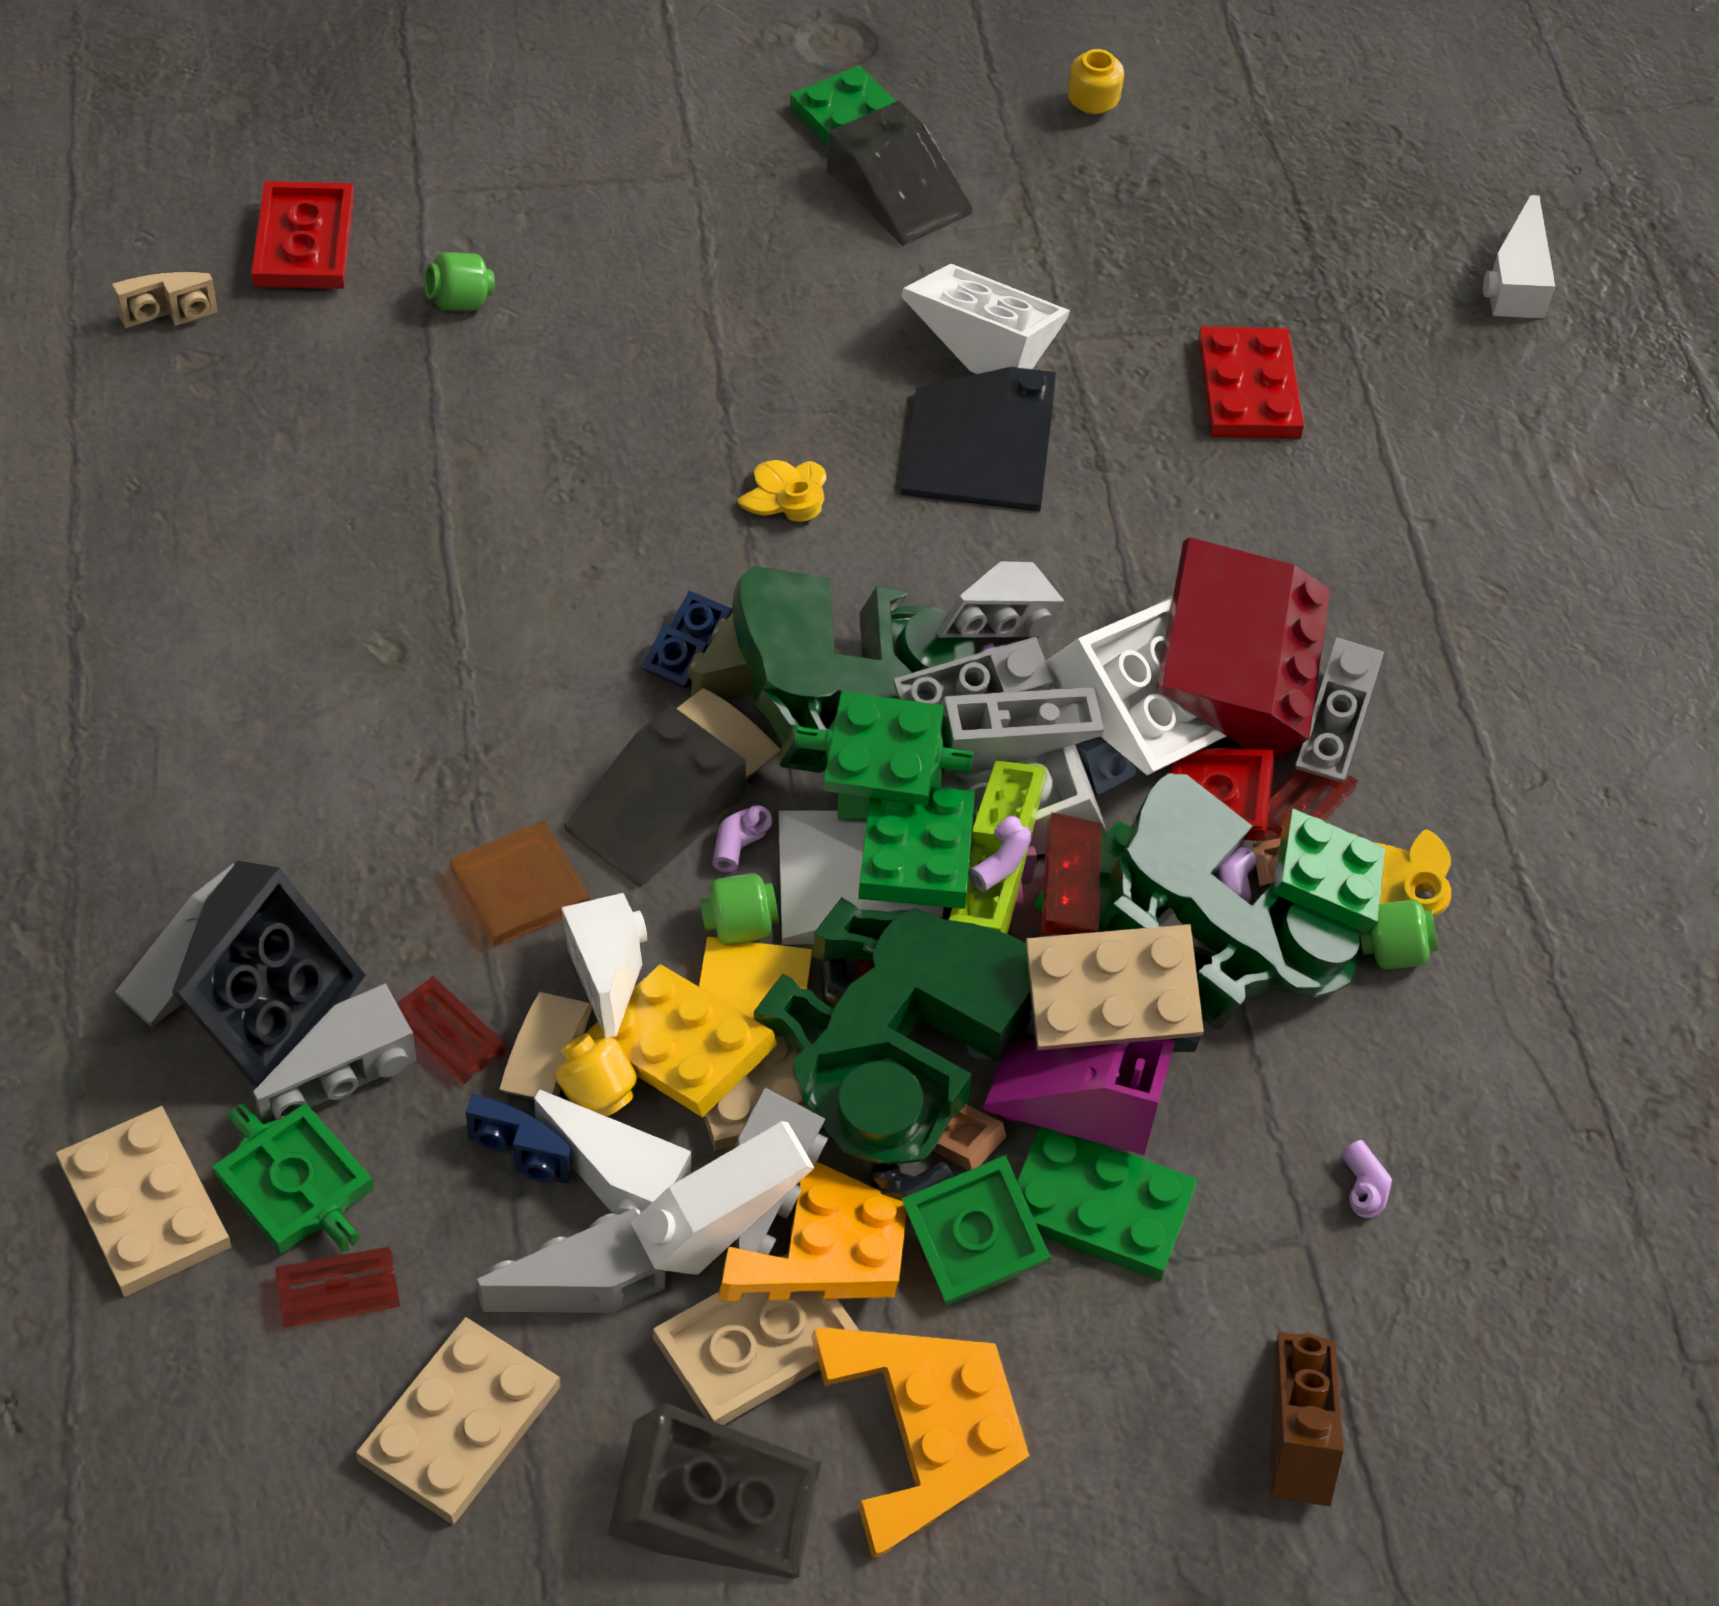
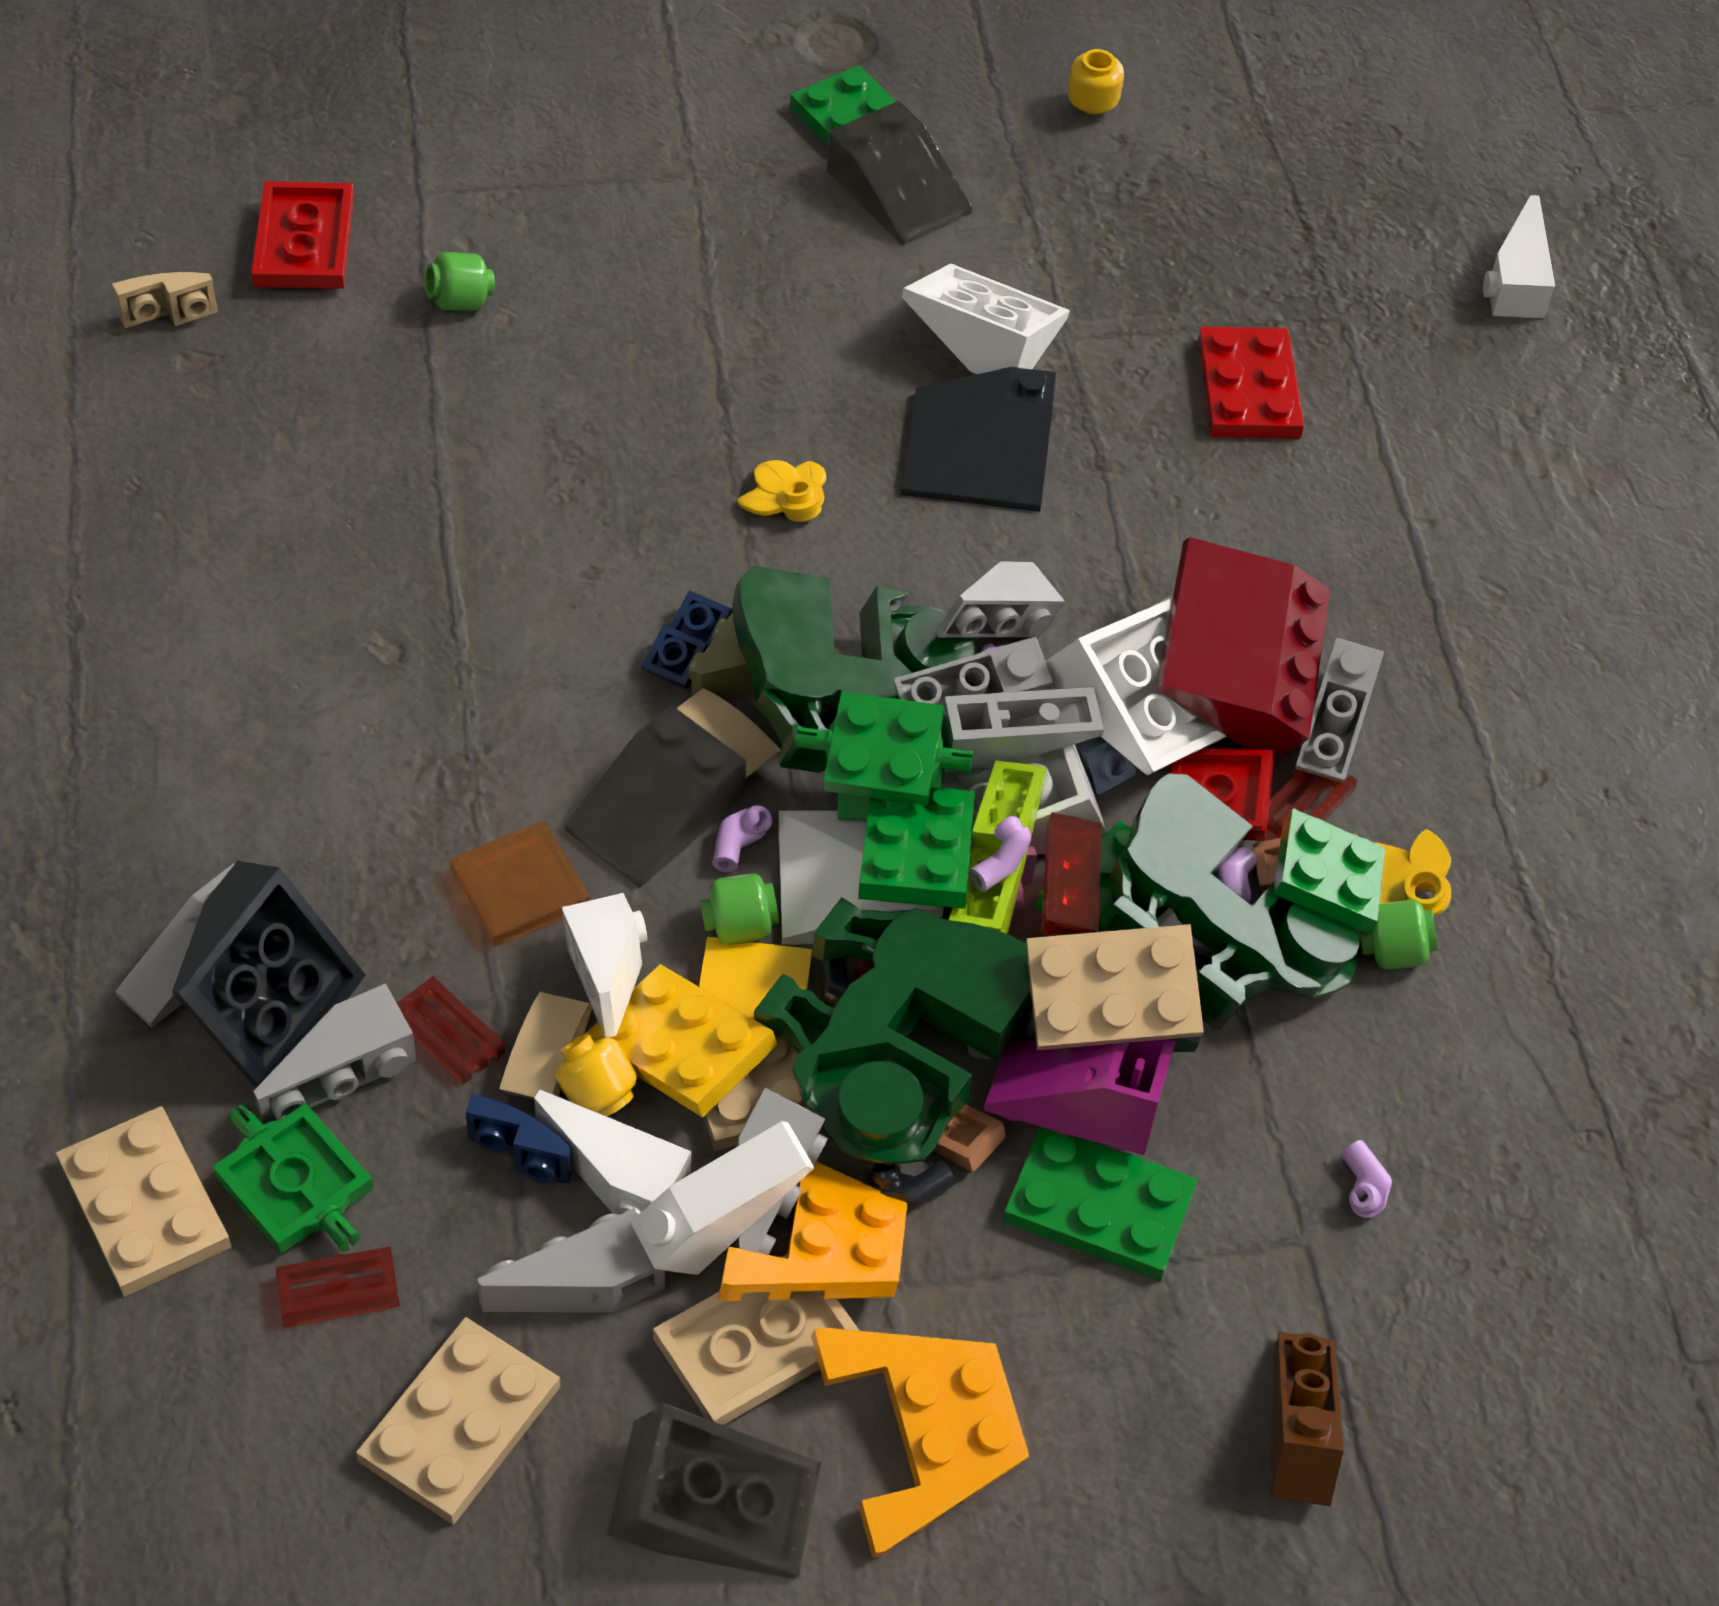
green plate [902,1155,1051,1307] -> none

